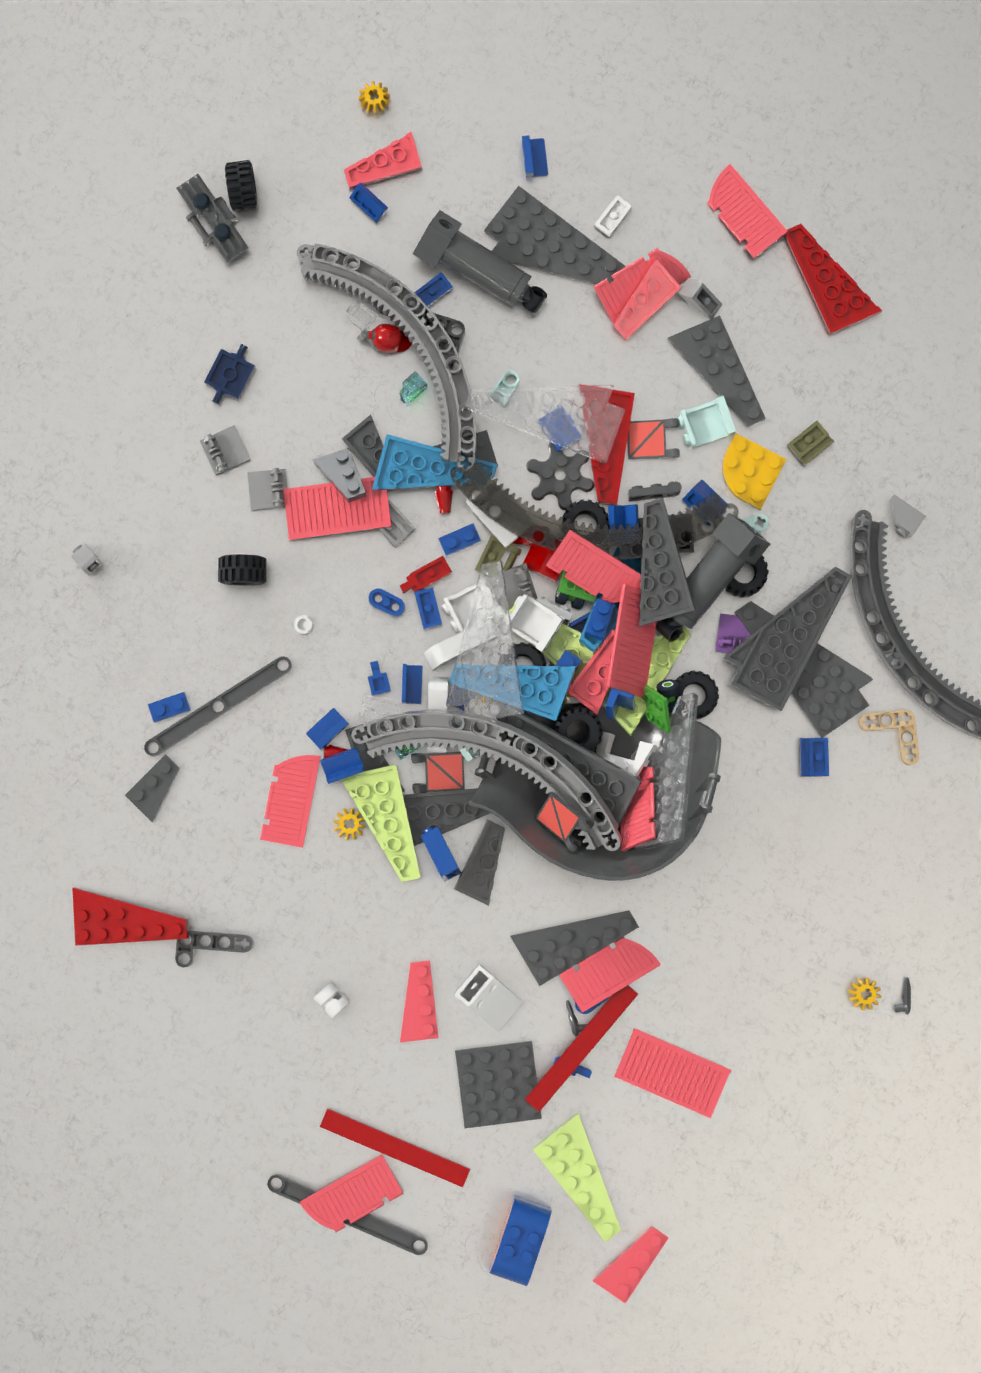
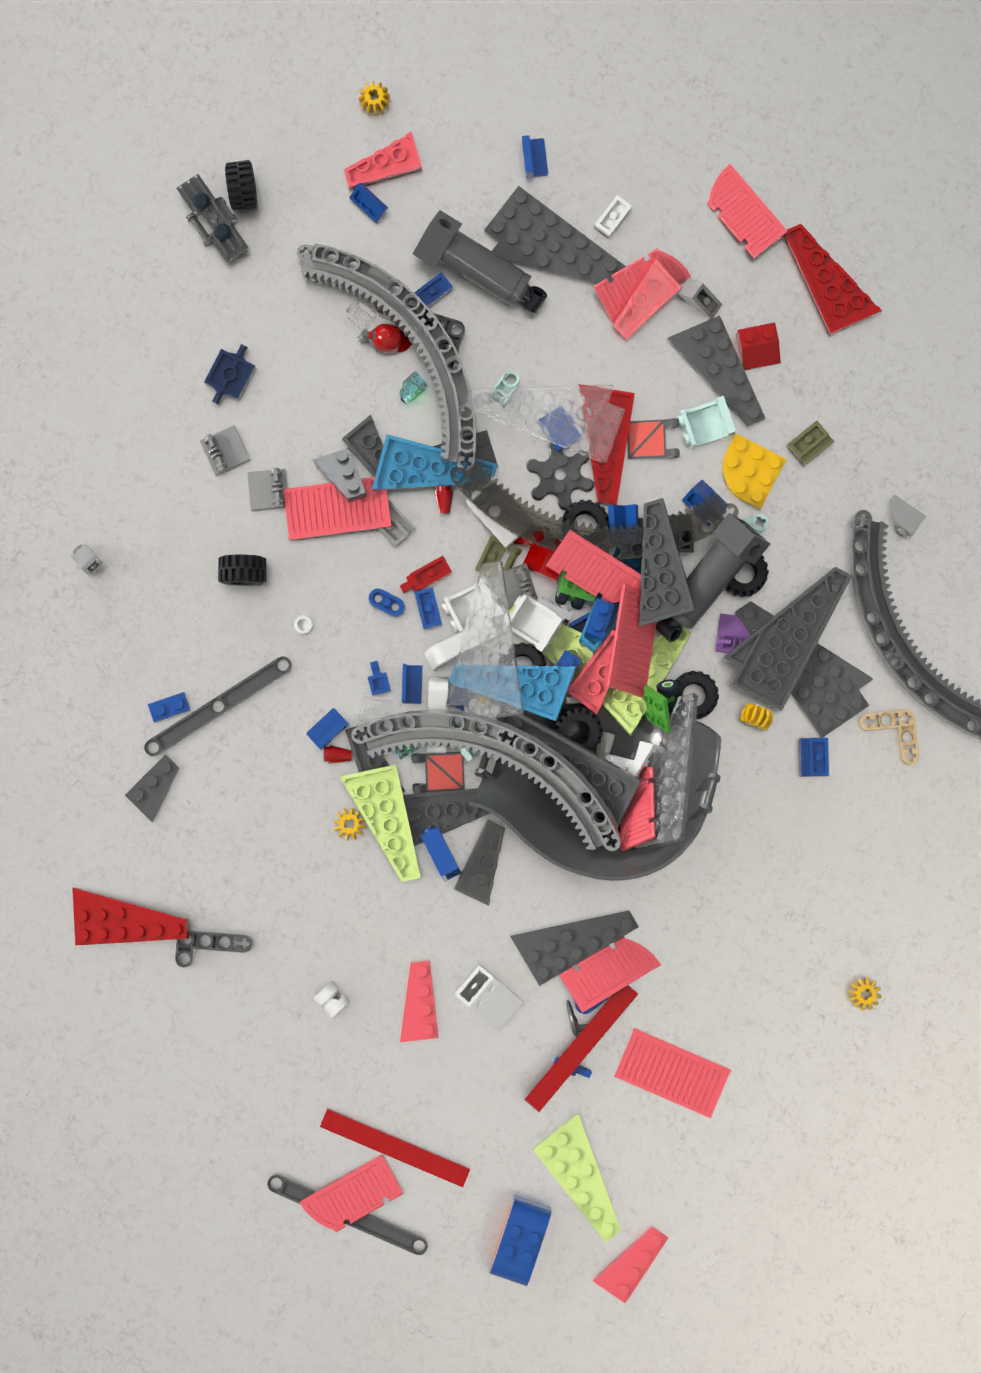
coral piece [260,755,321,848] -> none
blue panel [320,747,364,784] -> none
blue plate [438,523,481,556] -> none
dark grey plate [455,1041,542,1129] -> none
flag [535,792,594,852] -> none
blue panel [605,688,635,720] -> none
dark grey hinge [628,481,682,502] -> none
dark grey bar [894,977,911,1015] -> none
none -> red slope [736,322,781,371]
none -> yellow gear [740,703,774,731]

